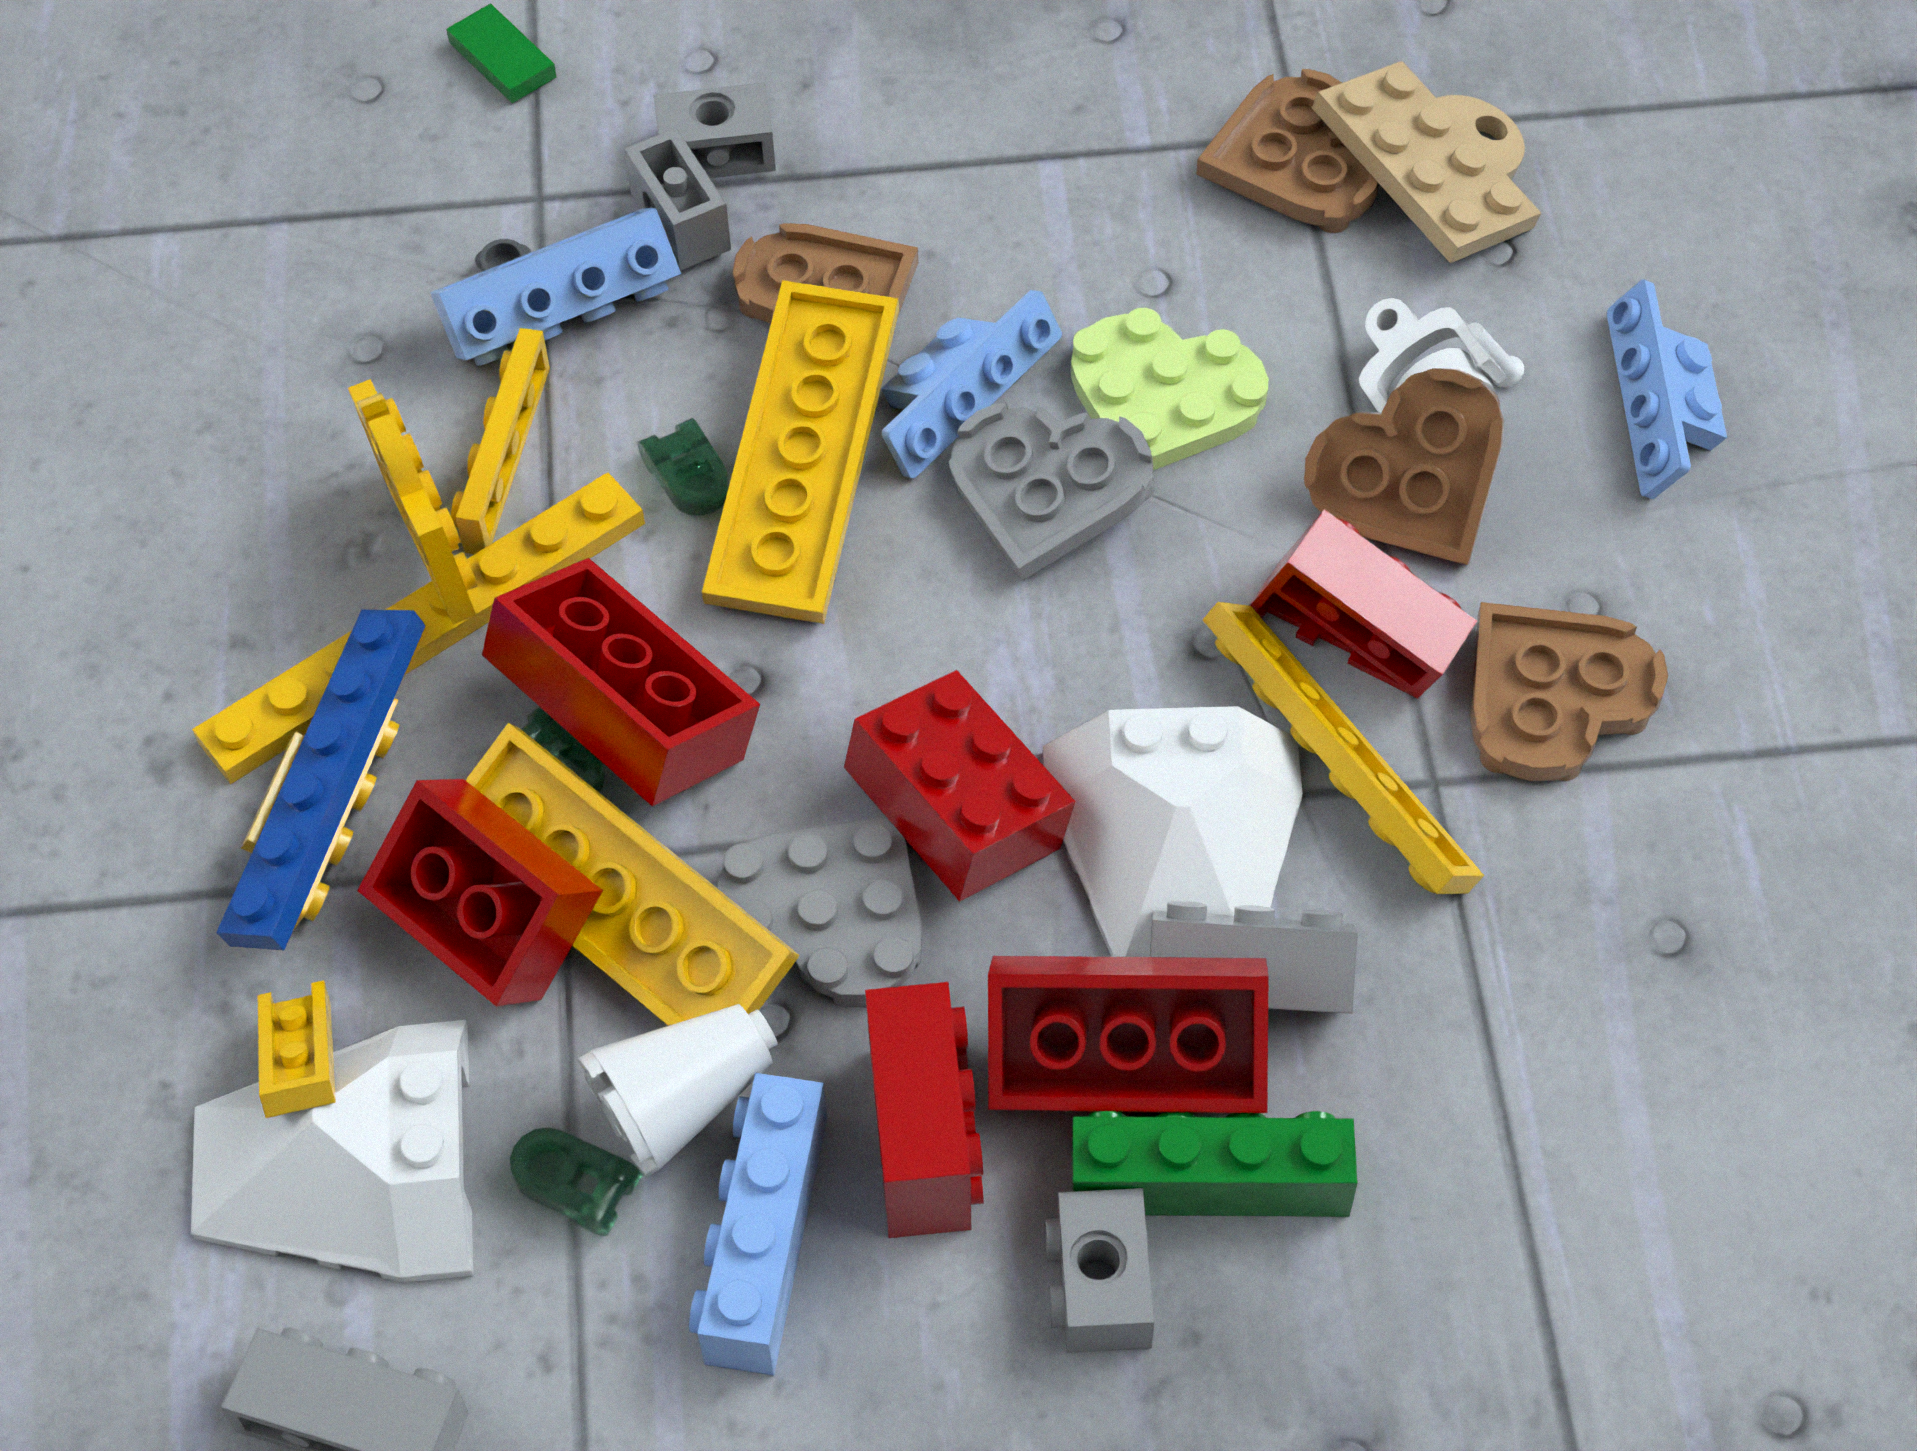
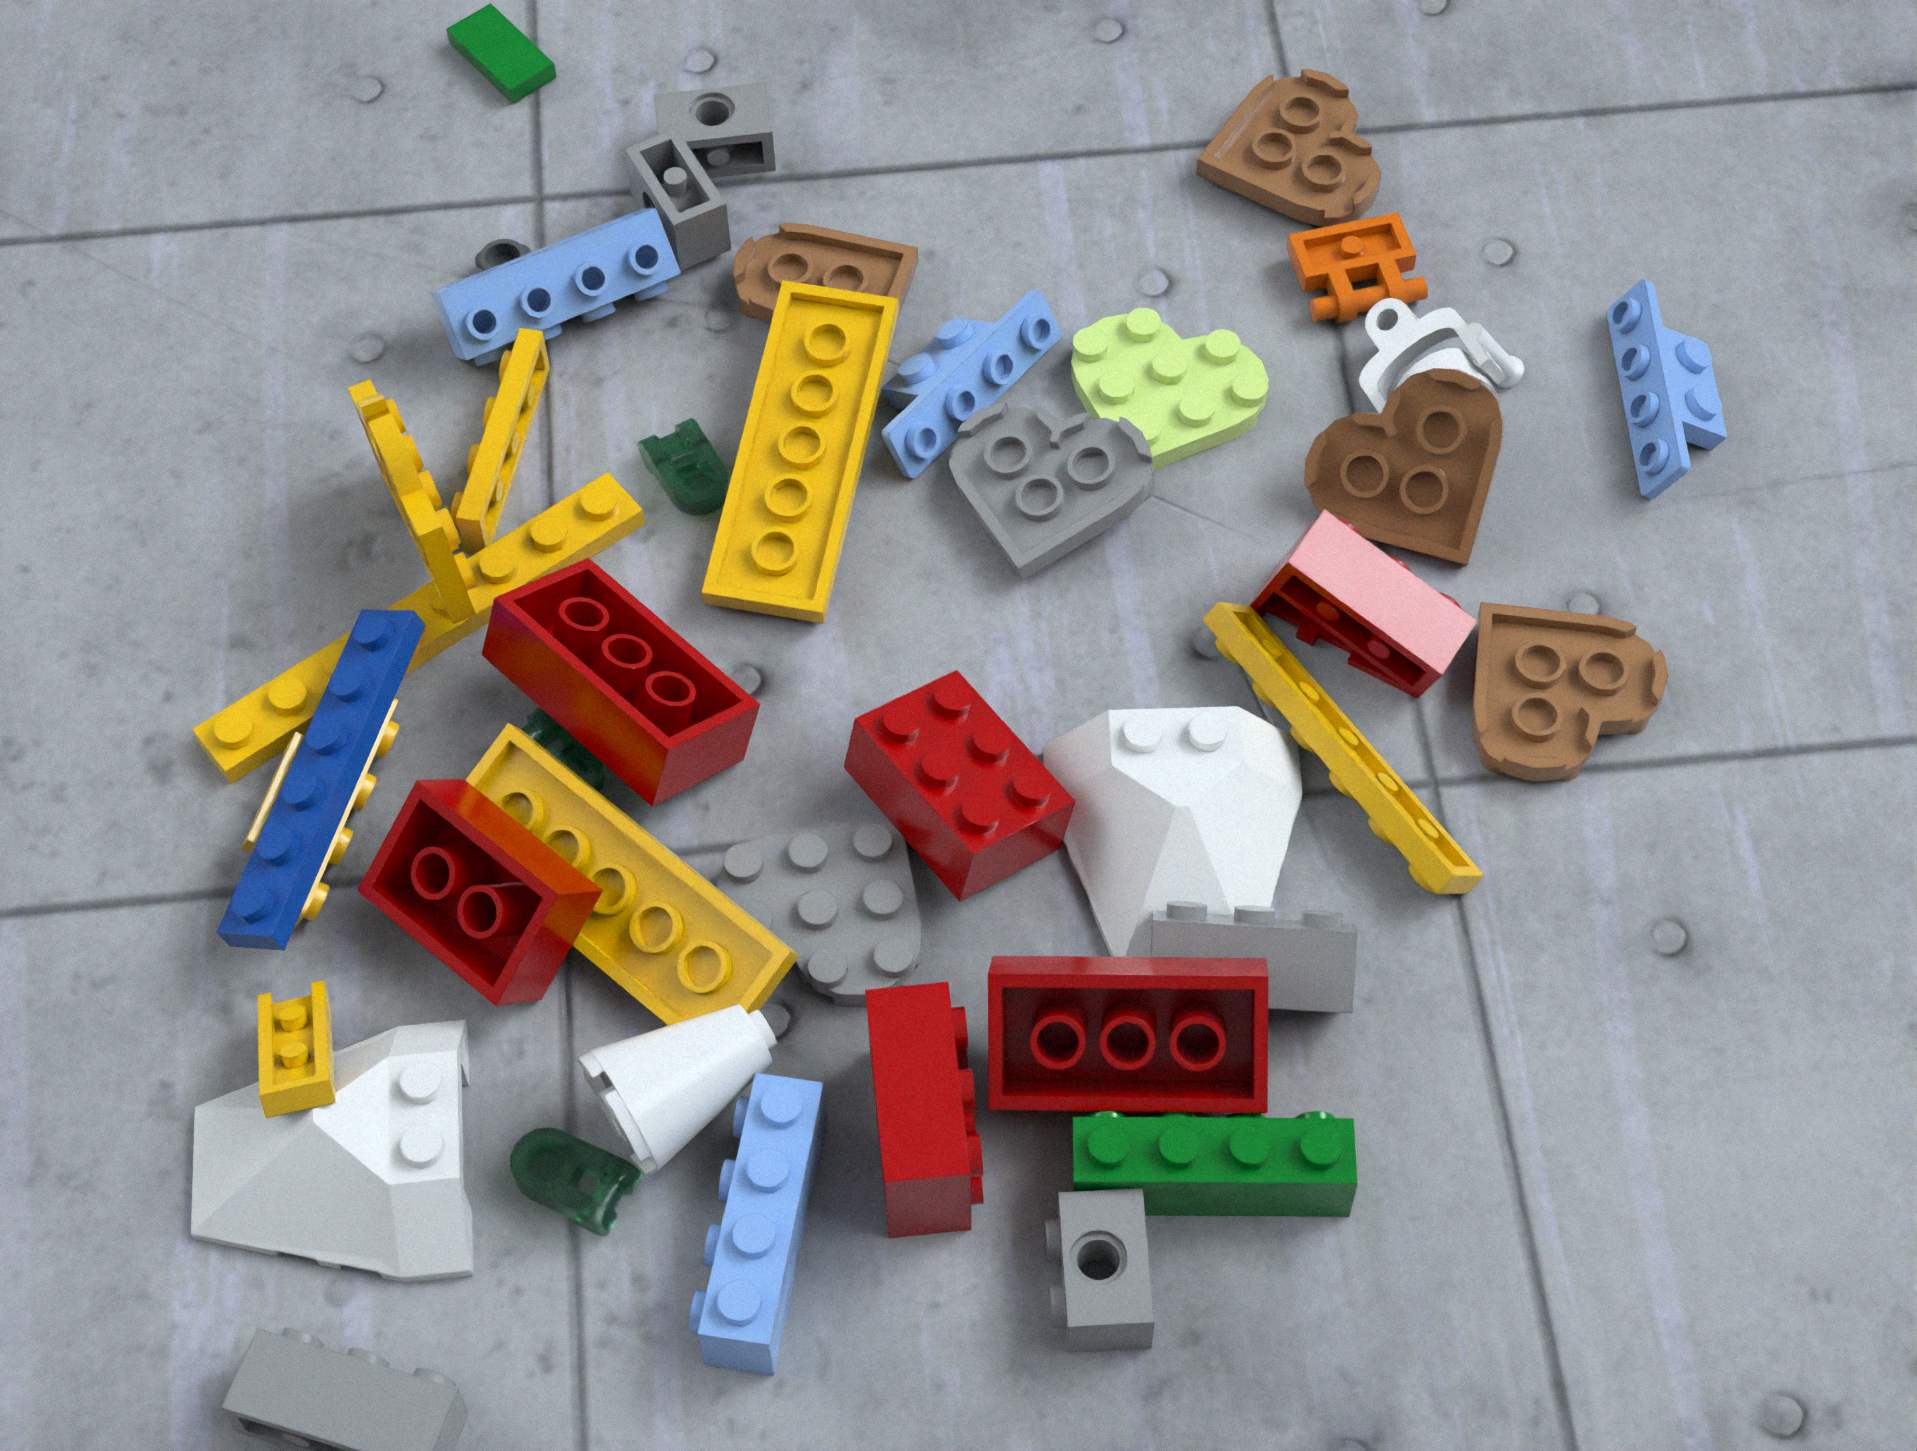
tan plate [1312,61,1541,263] -> none
none -> orange plate [1287,212,1428,323]

